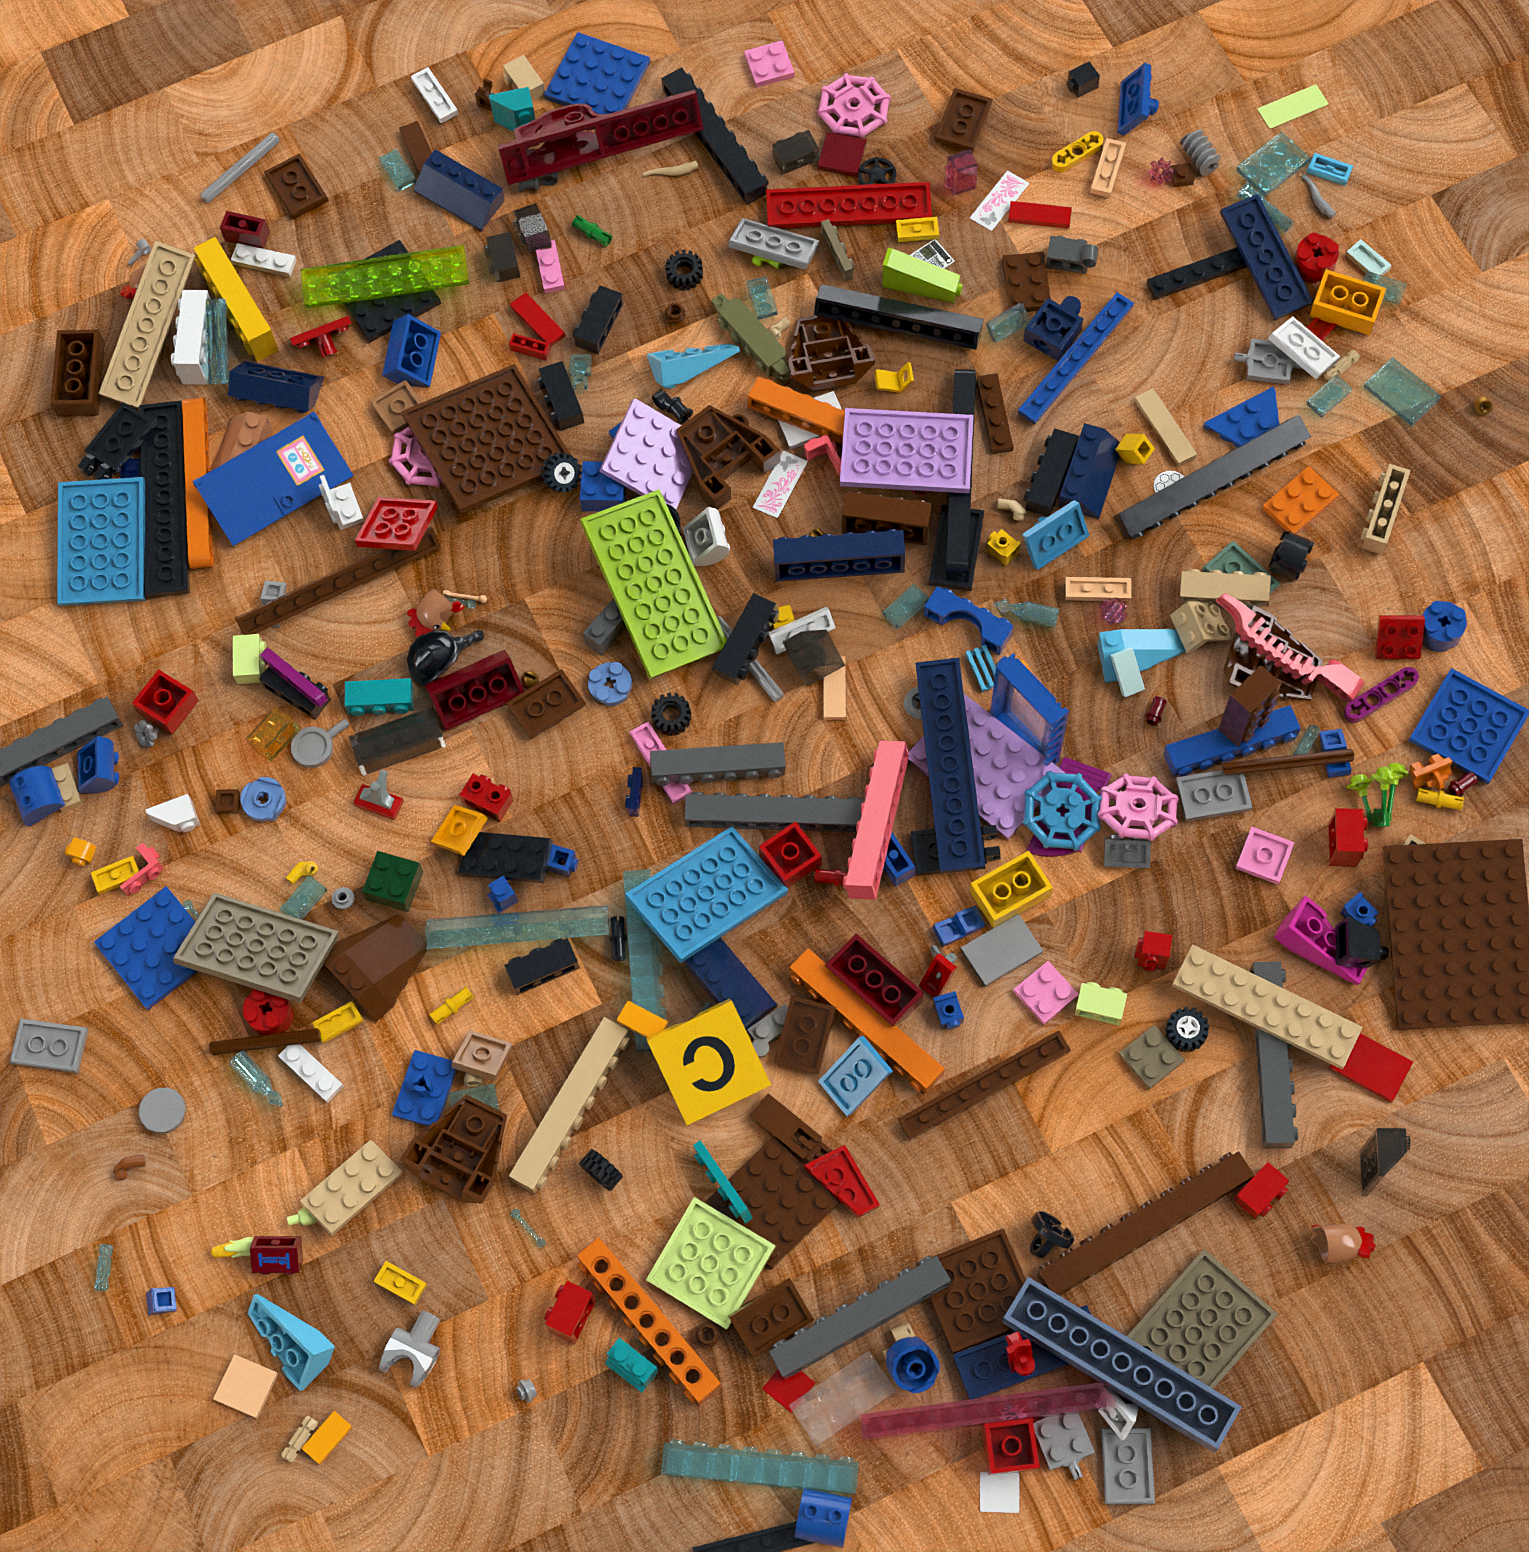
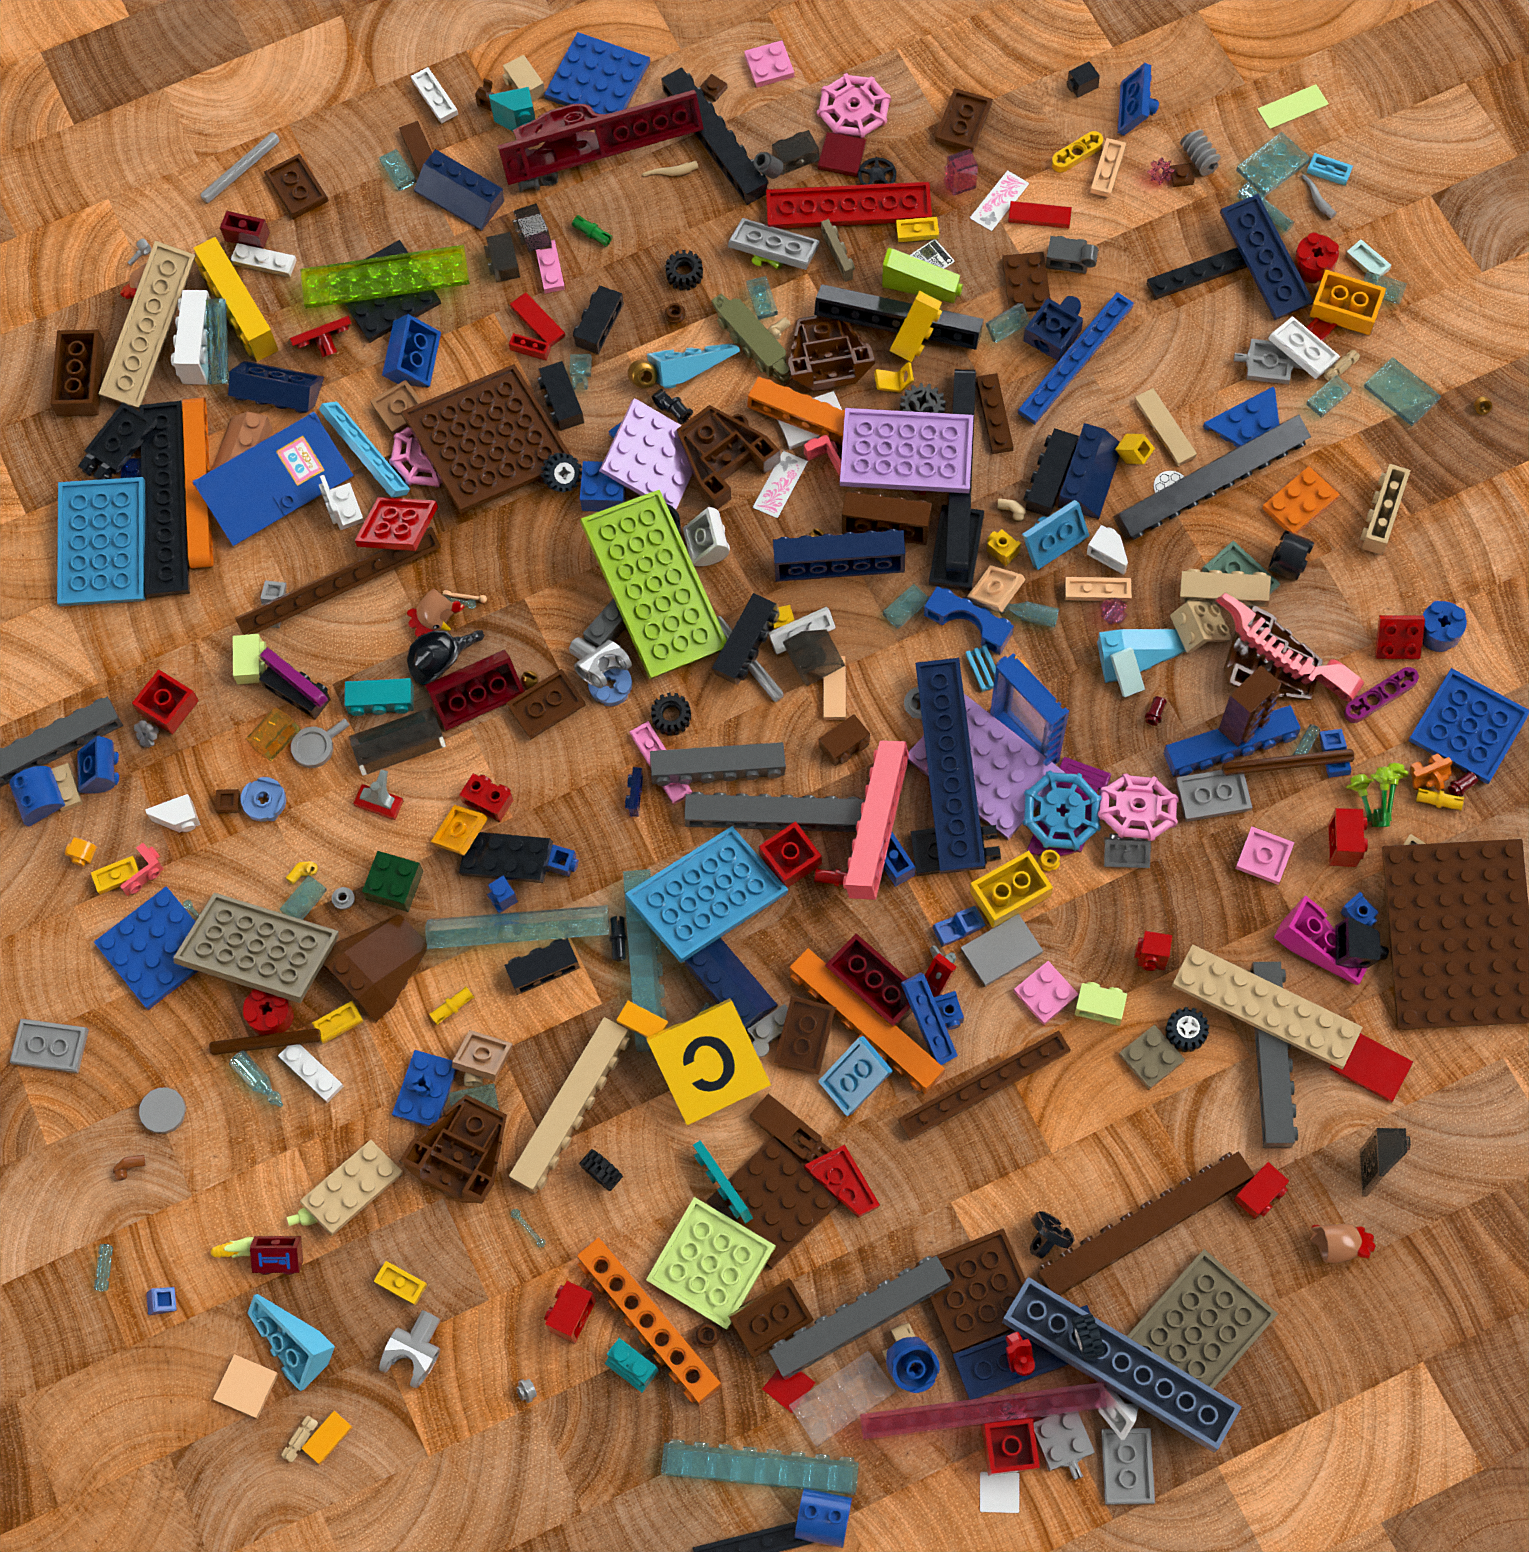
none -> medium azure plate [319,402,410,497]
none -> light grey connector [569,637,632,688]
none -> pearl gold head [628,360,657,389]
none -> reddish brown plate [700,74,728,102]
none -> dark grey brick [754,152,783,179]
none -> reddish brown brick [819,714,870,766]
none -> yellow brick [889,291,942,362]
none -> dark grey gear [900,383,946,413]
none -> blue plate [901,973,958,1065]
none -> light nougat tile [967,565,1026,612]
none -> yellow plate [1038,850,1060,871]
none -> black wheel [1072,1313,1104,1362]
none -> white slope [1087,525,1128,575]

